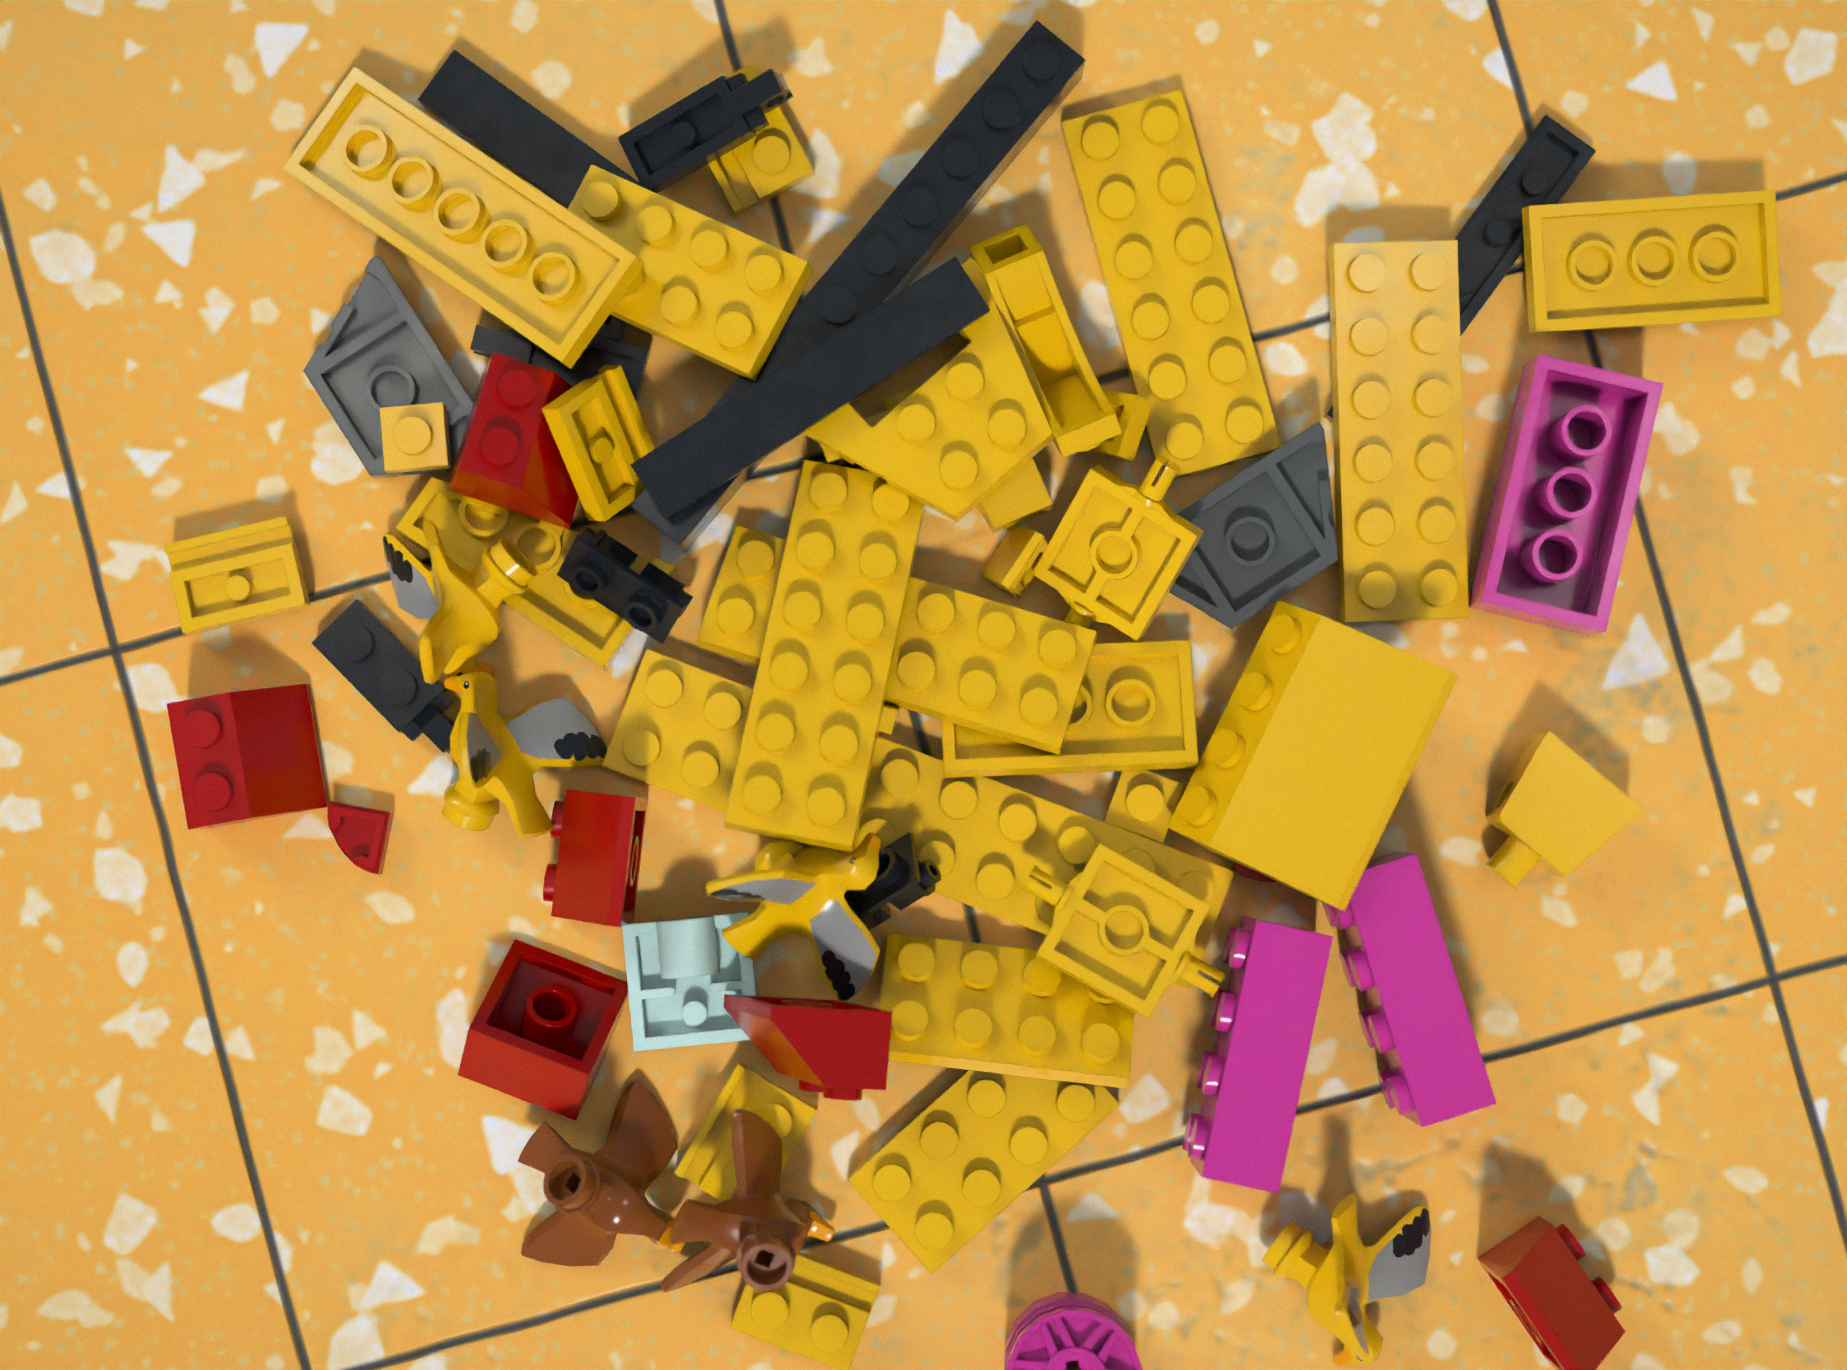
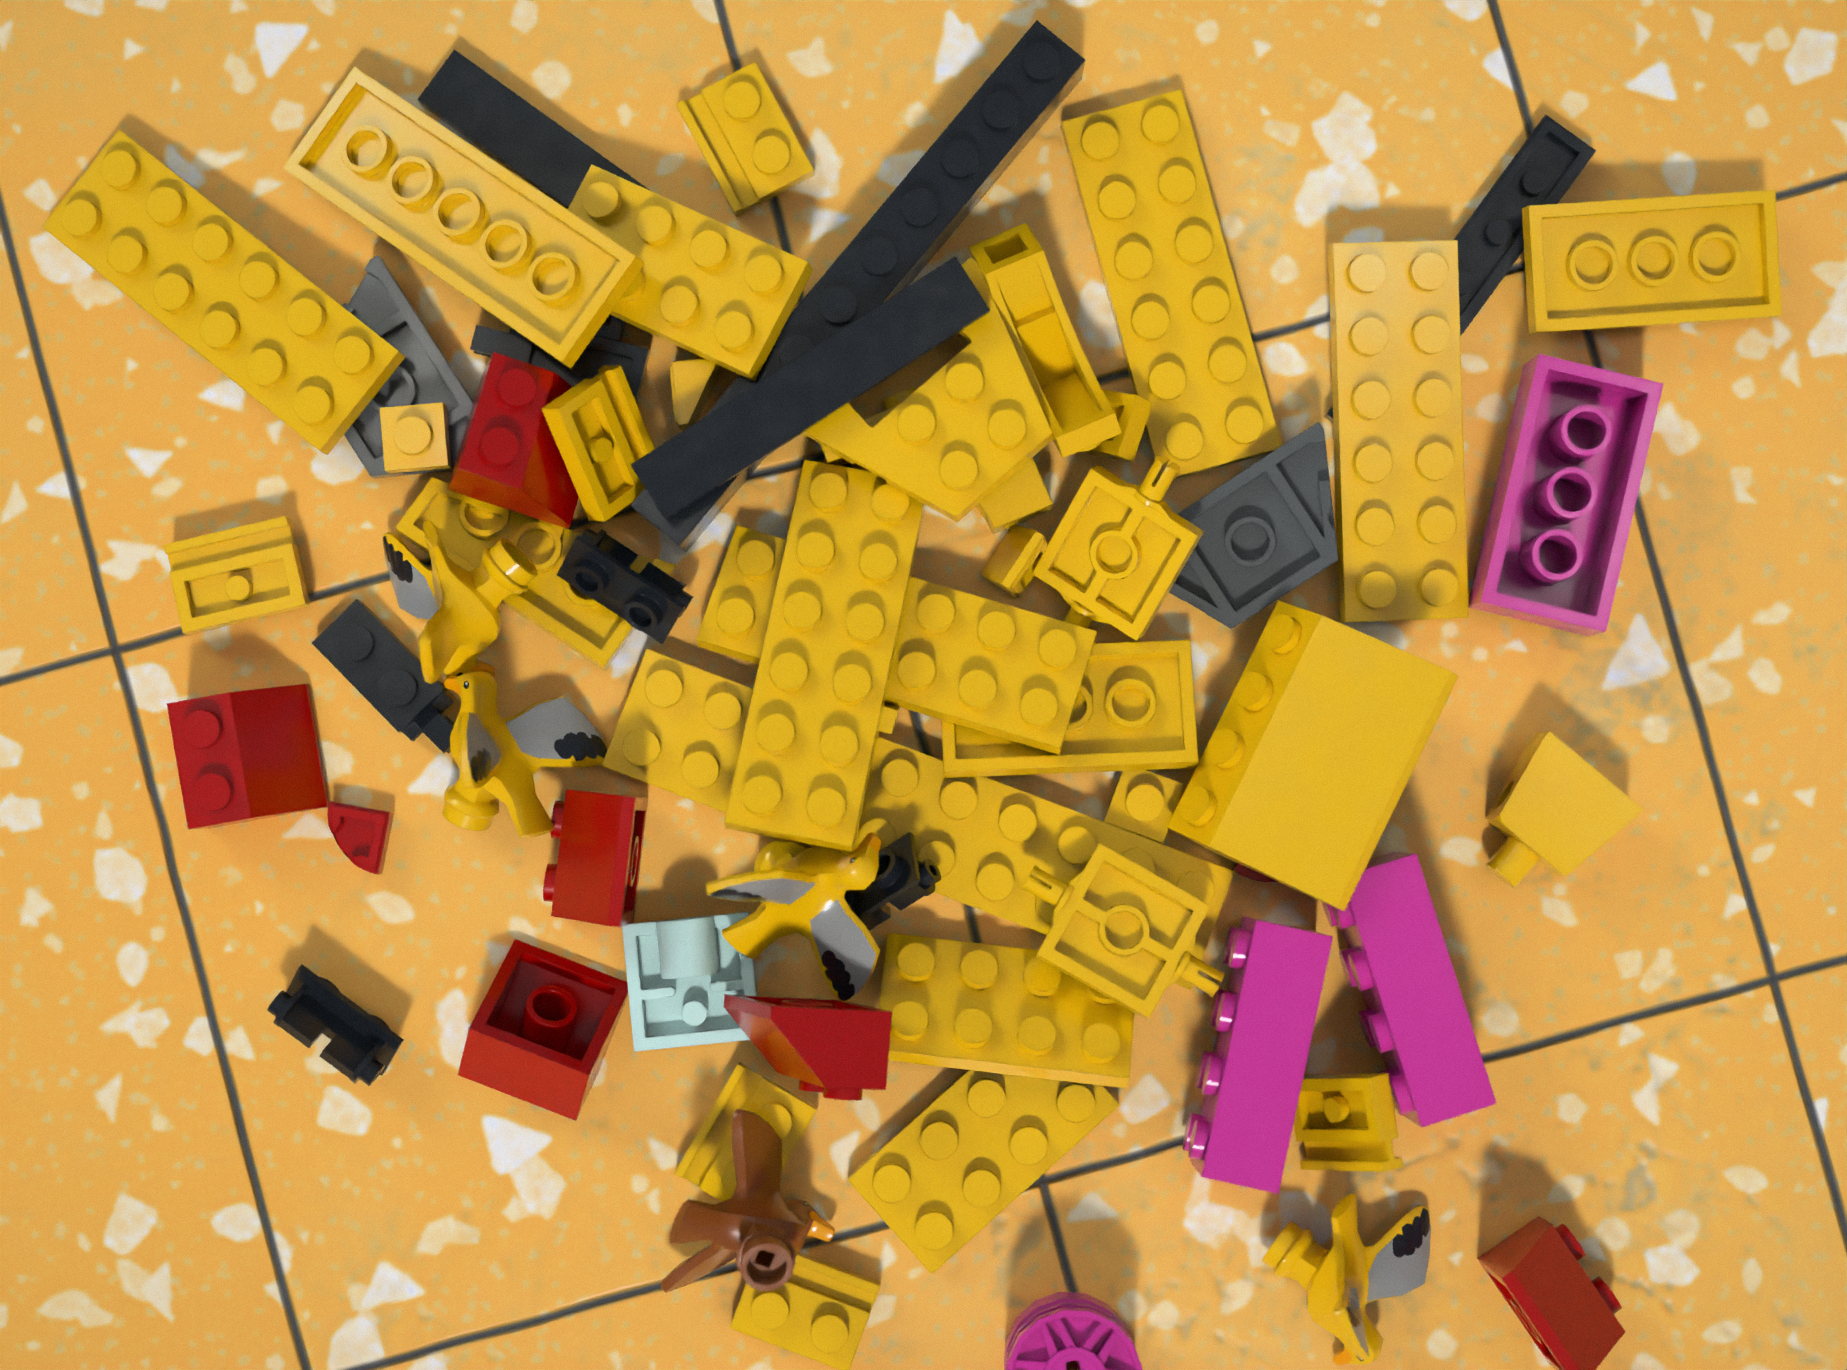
dark orange animal [517,1080,685,1267] -> none
black hinge [618,69,793,193] -> none
none -> yellow plate [41,129,406,455]
none -> black hinge [267,964,404,1086]
none -> yellow slope [669,358,722,431]
none -> yellow plate [1293,1073,1404,1172]

